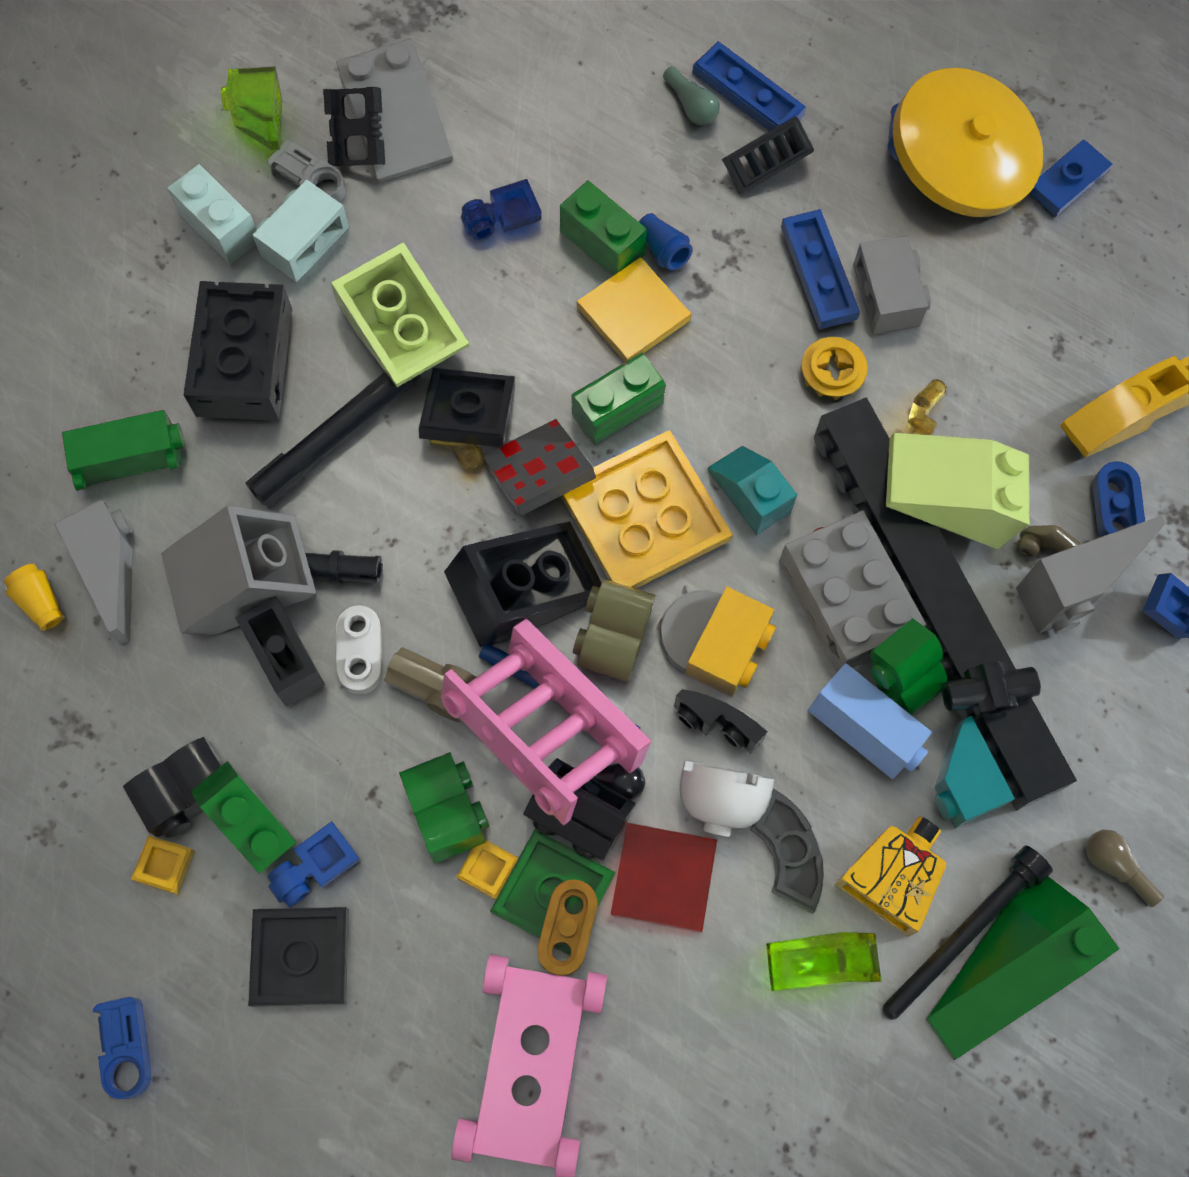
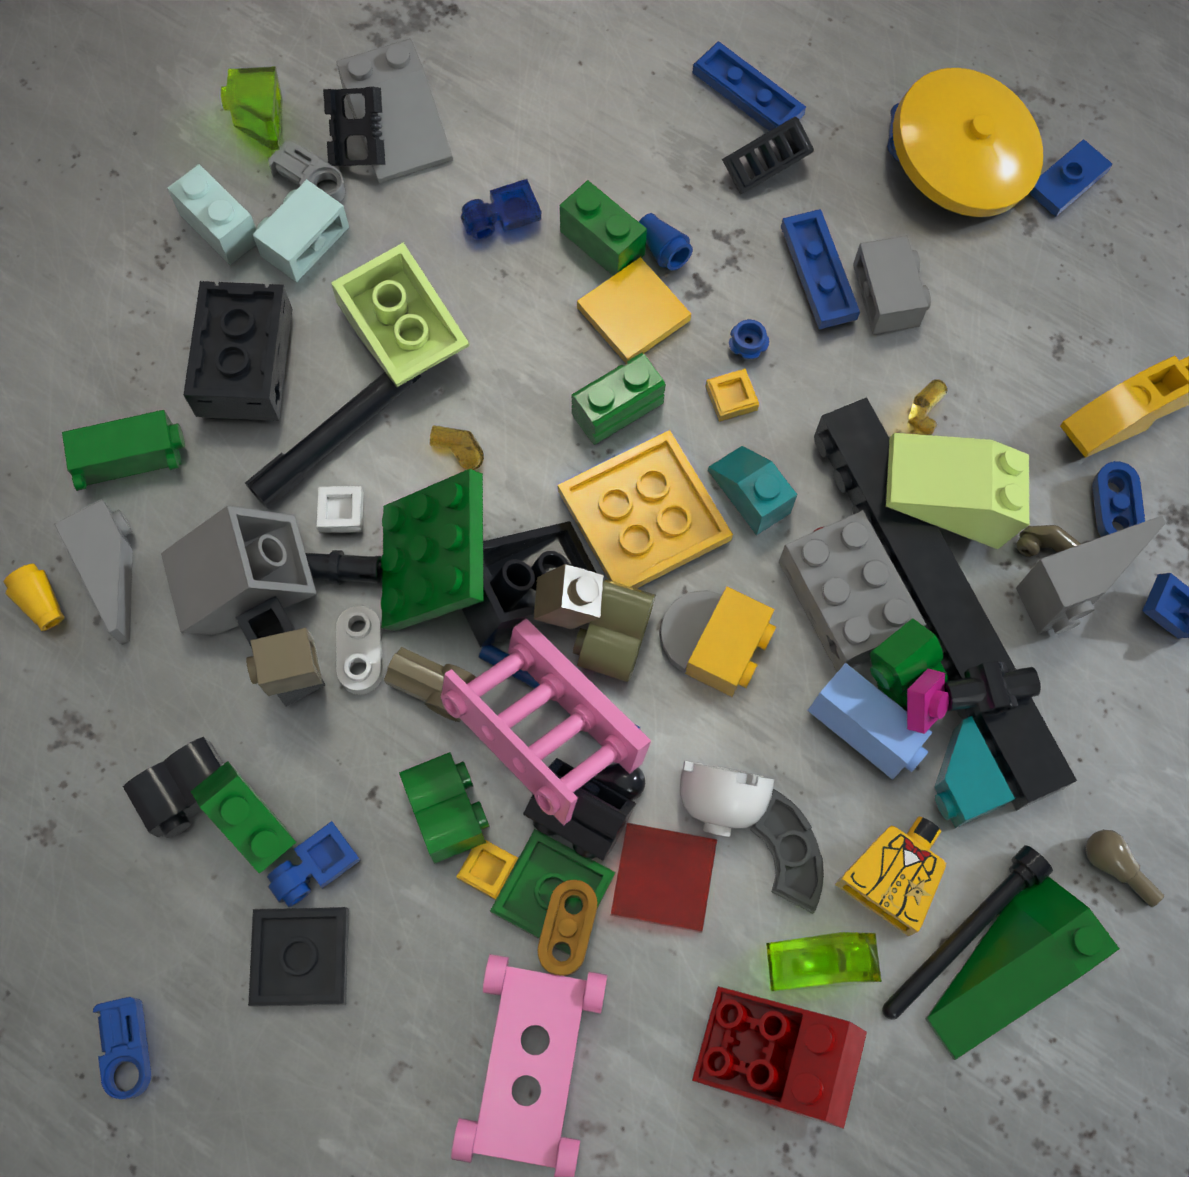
yellow tile [131,835,195,895] -> none
black tile [418,368,515,448] -> none
dark grey tile [482,419,596,516] -> none
sand green piece [663,66,720,125] -> none
black slope [674,689,768,754] -> none
yellow gear [800,337,868,401] -> none
none -> dark tan brick [246,628,323,696]
none -> white plate [317,486,364,533]
none -> green plate [380,469,483,631]
none -> dark tan brick [534,564,604,629]
none -> red slope [692,986,867,1129]
none -> yellow tile [705,368,759,422]
none -> blue plate [729,319,769,359]
none -> dark pink plate [907,669,949,734]

